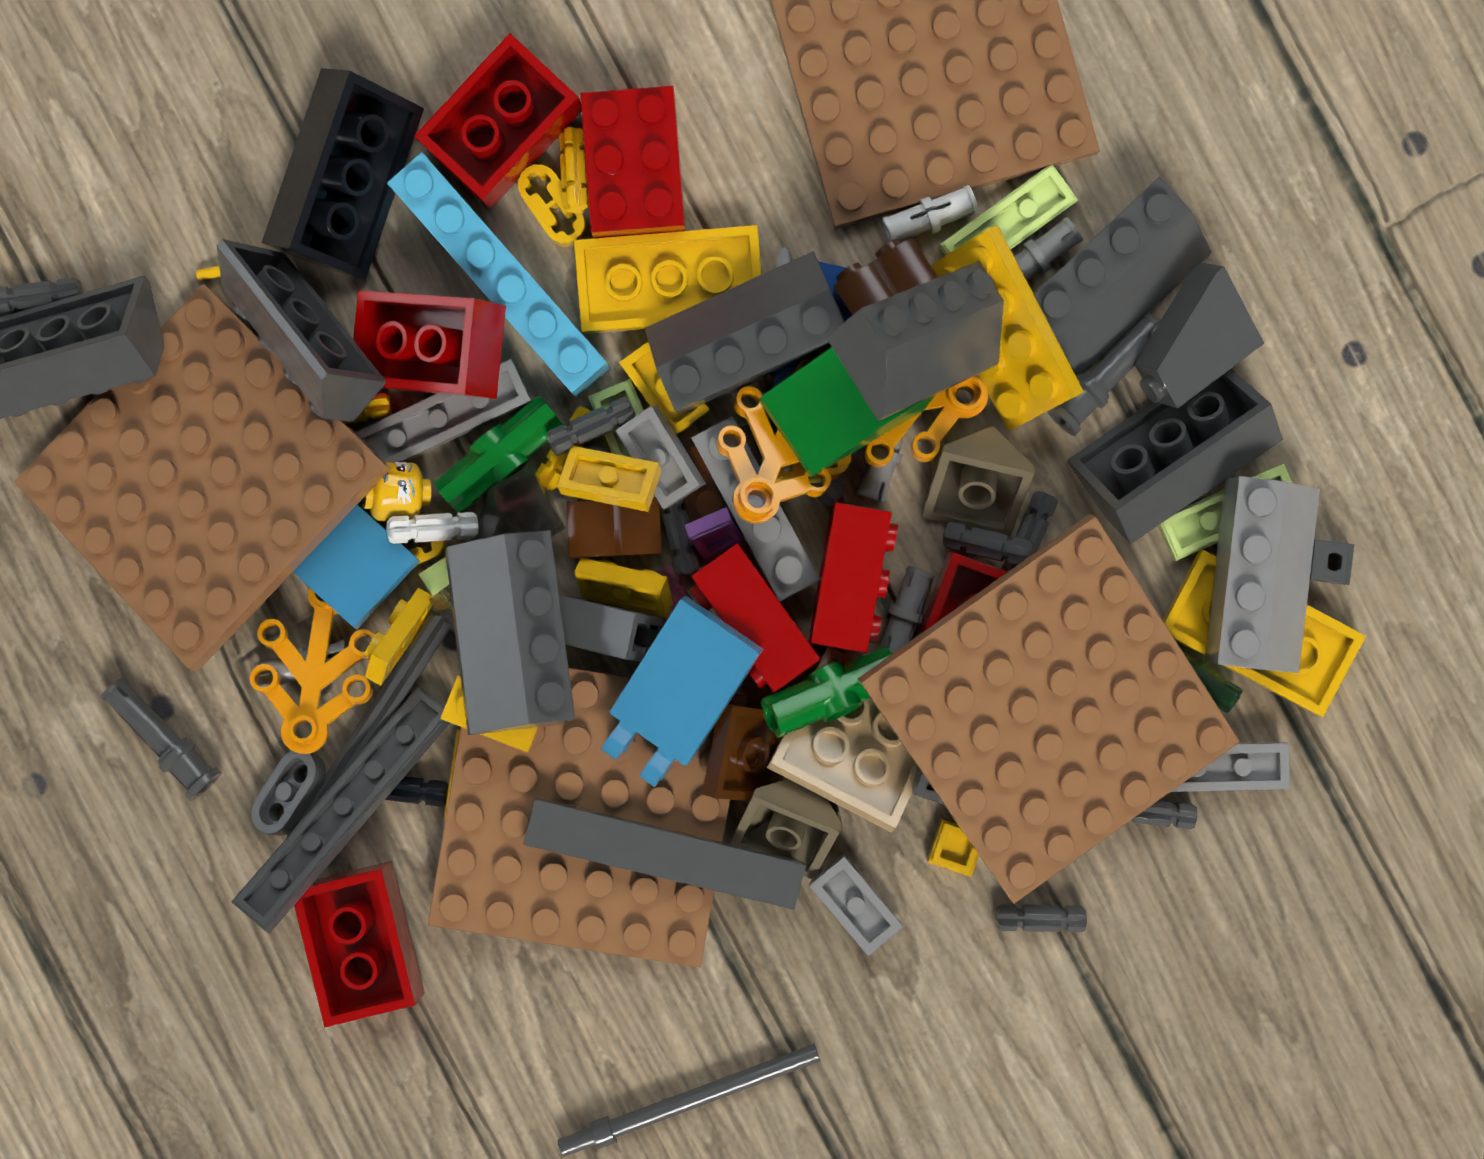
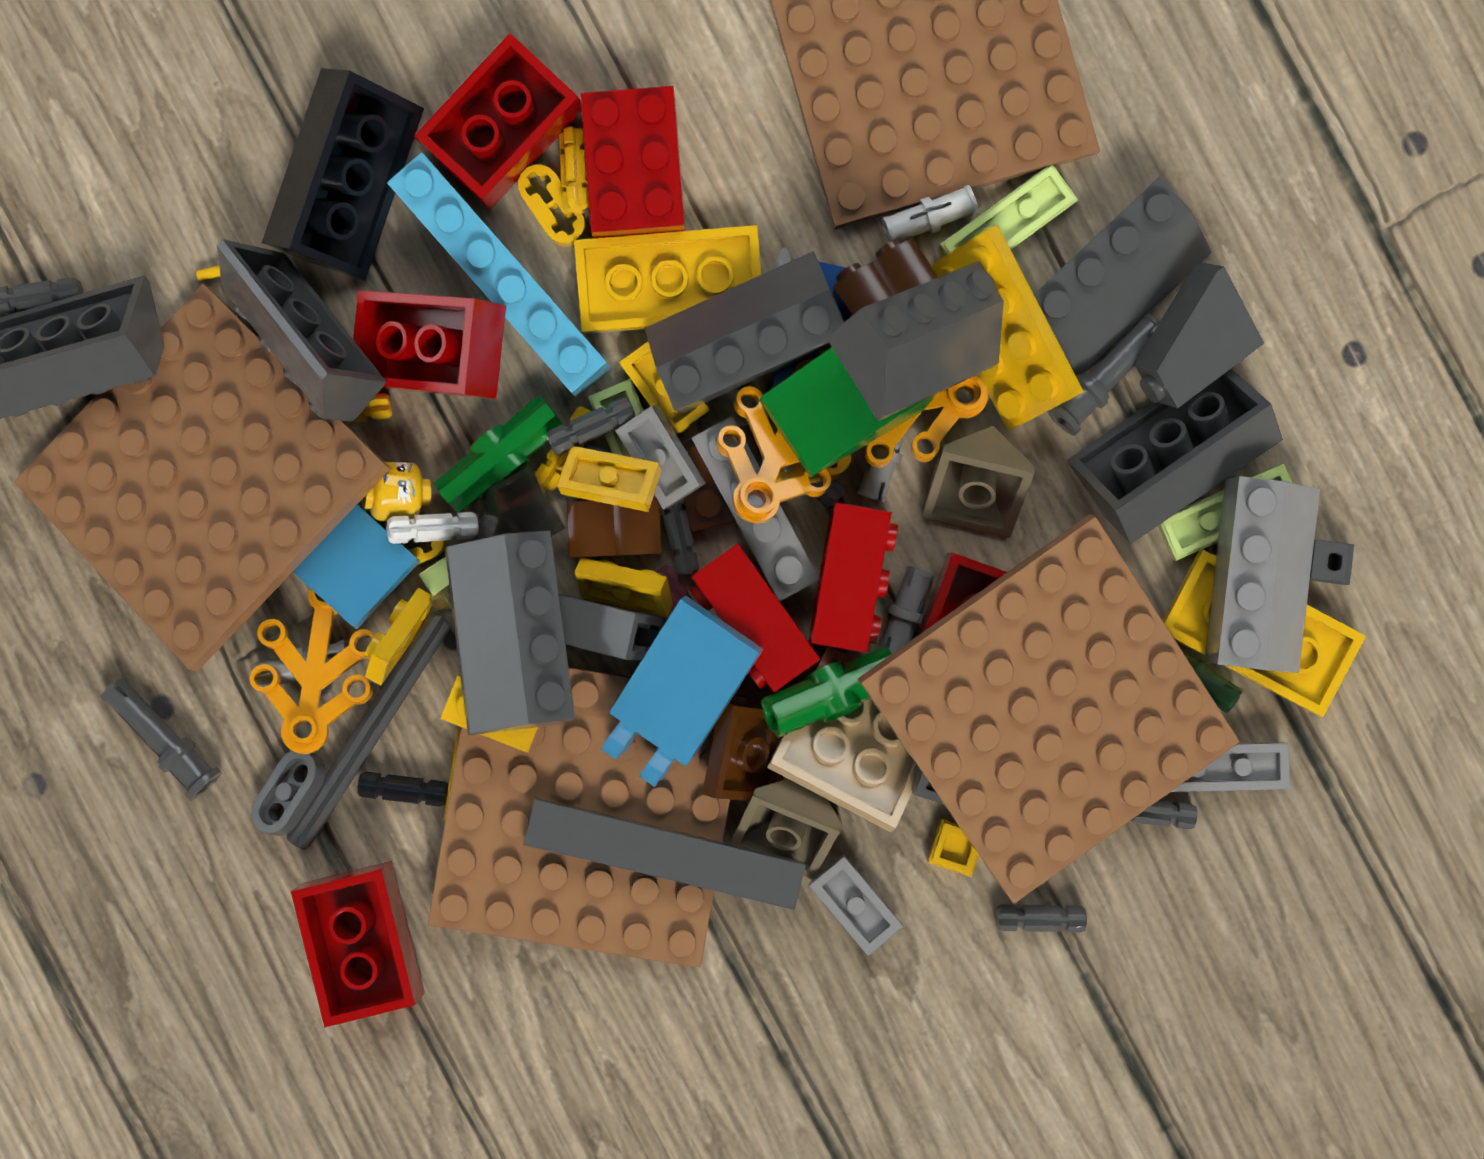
dark grey tile [231,686,450,934] -> none
light grey plate [355,359,532,462] -> none
dark grey bar [558,1044,821,1157] -> none
medium lavender tile [685,507,745,559] -> none
dark grey axle [943,522,1033,566] -> none
dark grey axle [1002,491,1058,572] -> none
light grey pin [1014,217,1083,281] -> none

